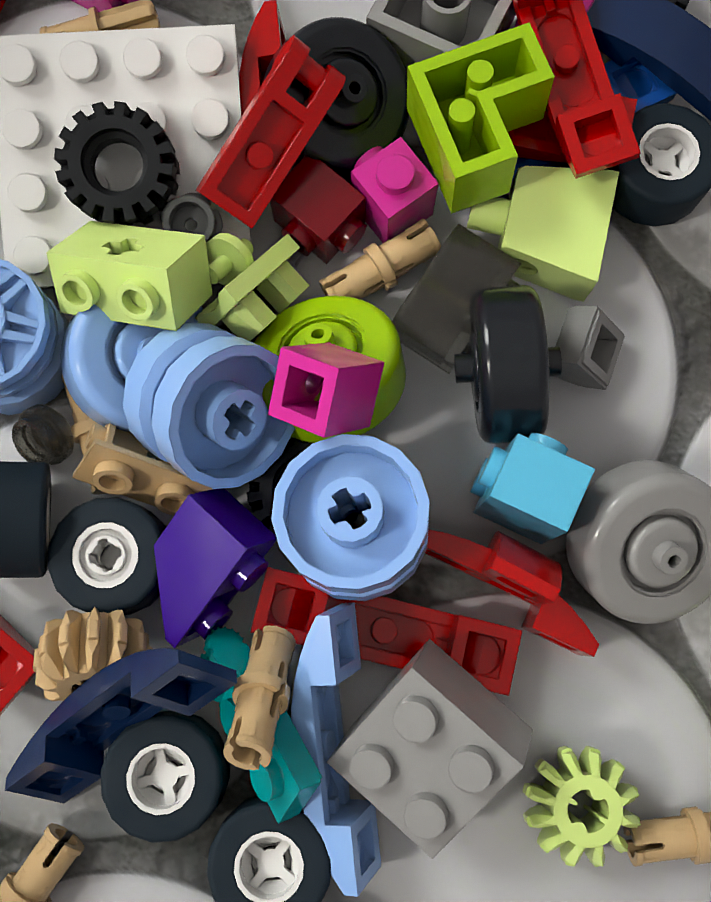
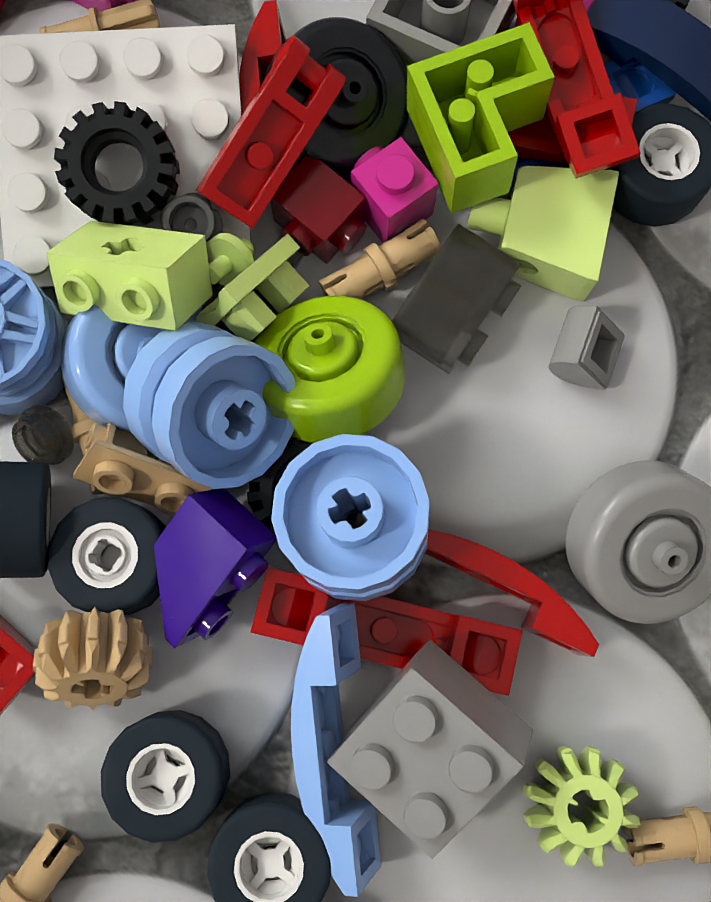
dark blue slope [5,648,237,804] -> none
teal hinge [200,626,323,824] -> none
tan pin [223,625,296,770] -> none
dark pink brick [268,342,385,438] -> none
black wheel [454,285,562,444] -> none
medium azure brick [470,433,595,544] -> none
red slope [481,531,562,604] -> none

